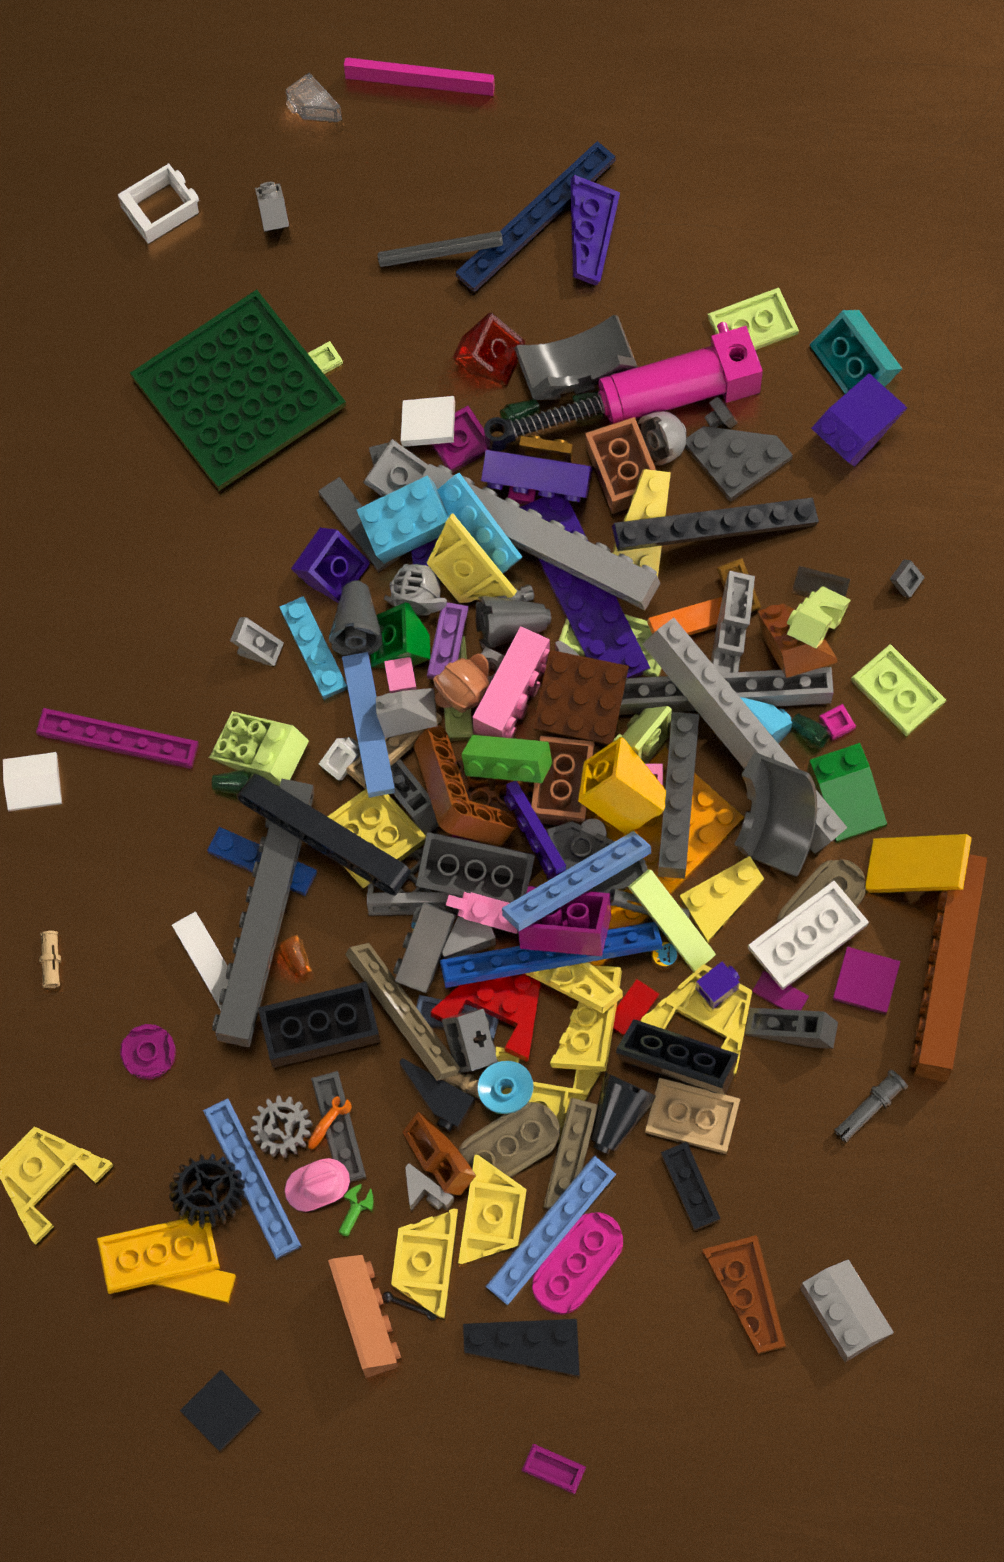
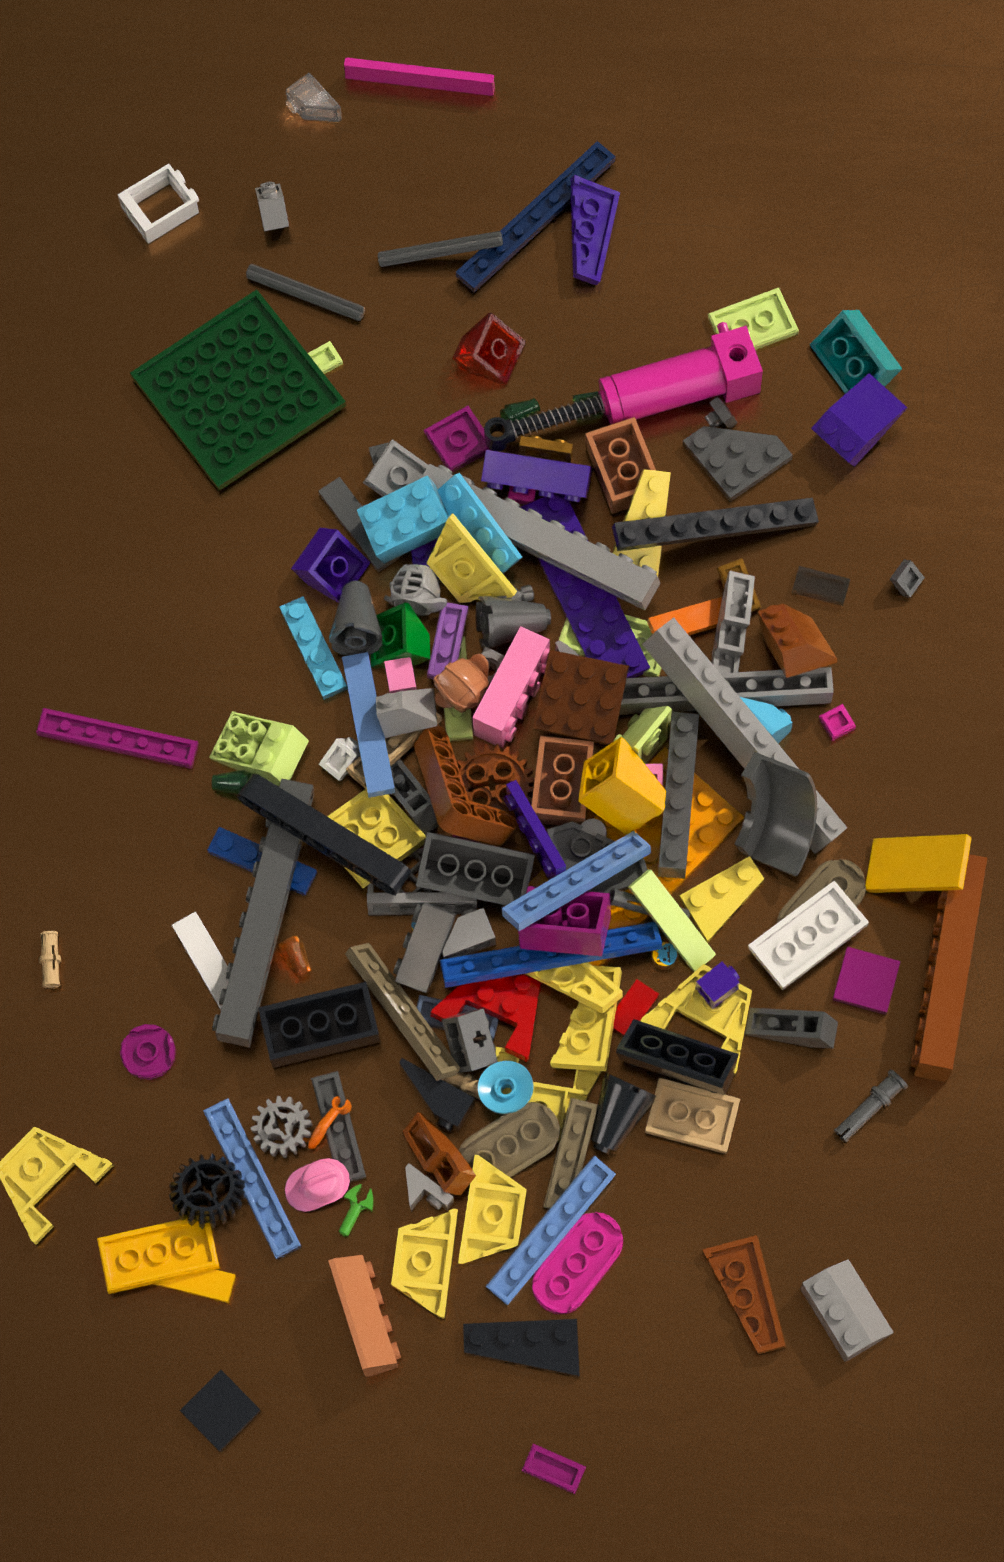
white slope [3,752,62,811] -> none
light grey slope [230,617,284,666] -> none
black hinge [382,1291,438,1321] -> none
white tile [401,396,455,447] -> none
bright pink hinge [446,892,518,934] -> none
bright green brick [461,735,552,783] -> none
dark grey panel [514,315,638,400] -> none
light grey cylinder [638,411,686,465] -> none
black plate [661,1142,721,1231] -> none
magenta piece [752,971,809,1010] -> none
yellowish green arch [787,586,851,648] -> none
clear green cone [792,713,831,750] -> none
green slope [807,743,887,843] -> none
yellowish green tile [851,644,946,737] -> none
none -> dark grey axle [246,264,365,321]

